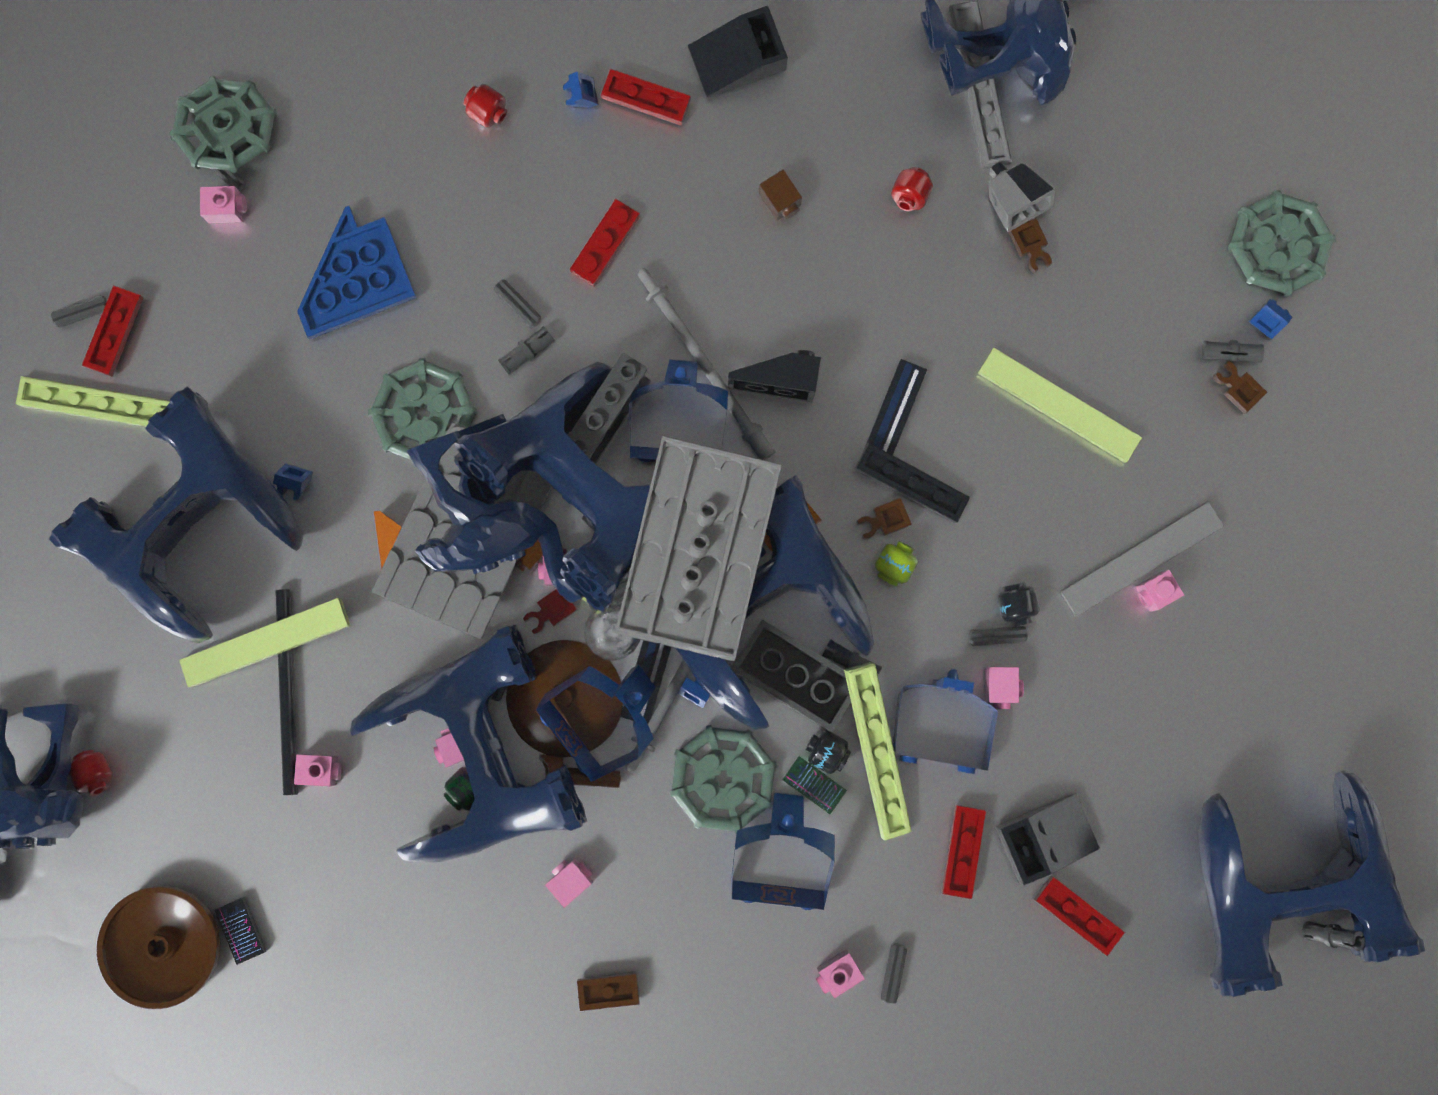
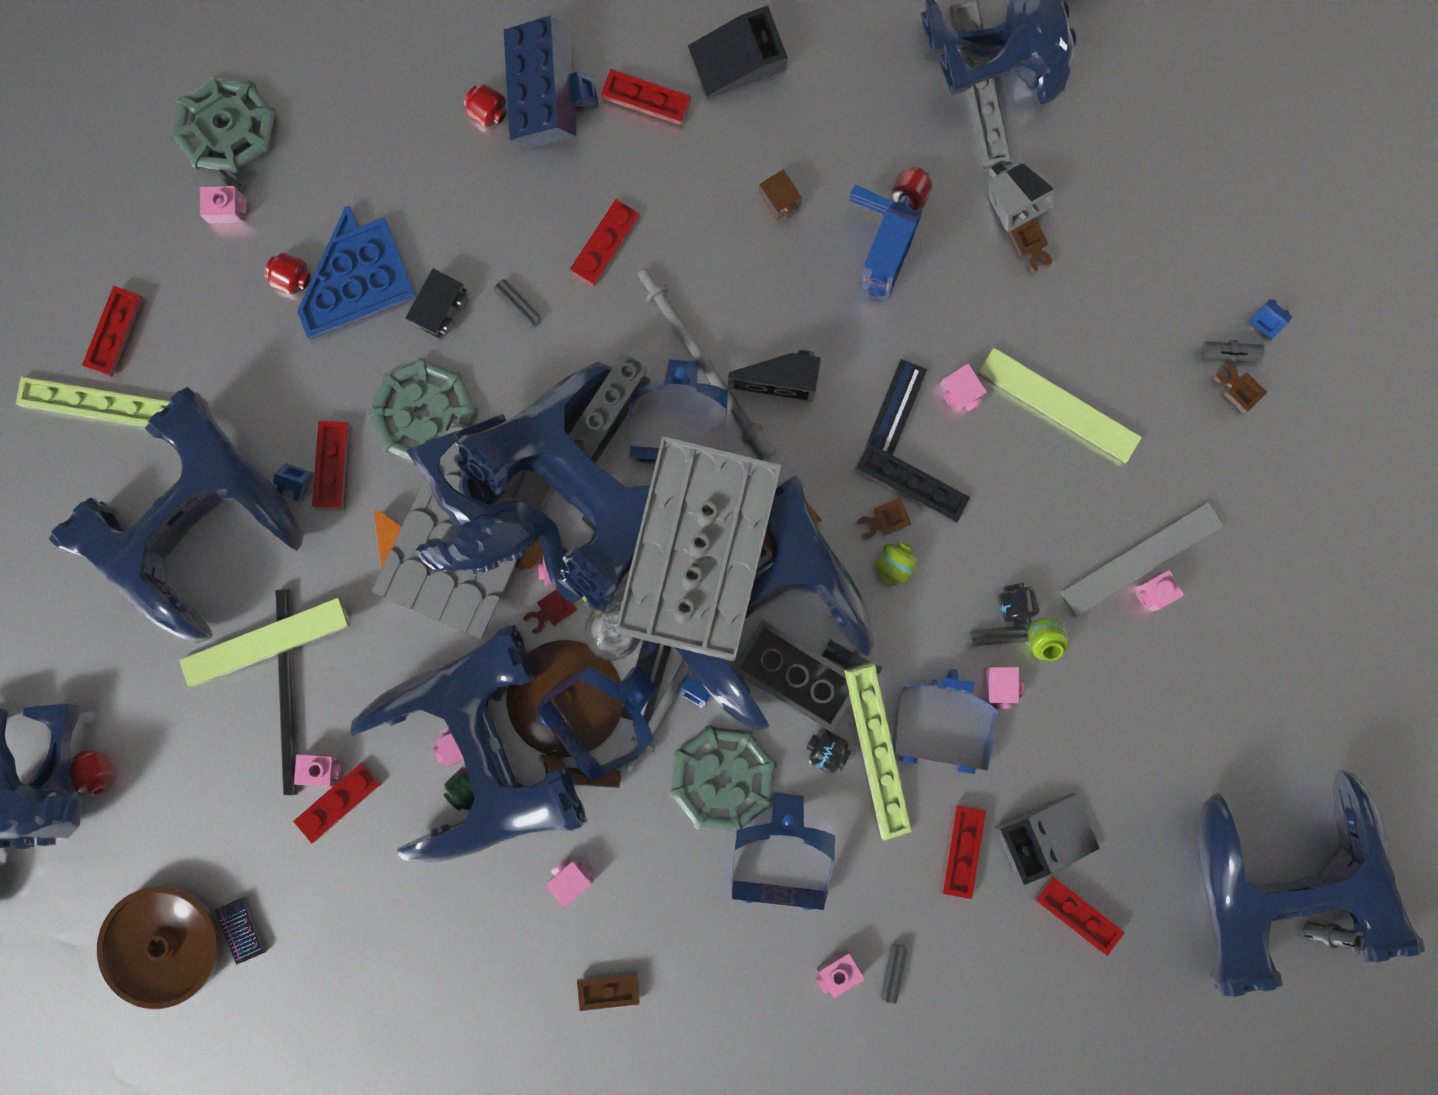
dark grey axle [51,295,107,327] -> none
dark grey pin [498,326,555,375] -> none
clear green tile [782,756,847,814] -> none
sand green plate [1228,190,1336,296] -> none
none -> red head [265,253,311,295]
none -> red plate [293,762,382,844]
none -> red plate [312,420,349,509]
none -> black brick [405,268,468,340]
none -> dark blue brick [504,15,577,149]
none -> blue piece [849,184,922,299]
none -> bright pink brick [940,364,987,413]
none -> lime head [1027,618,1069,661]

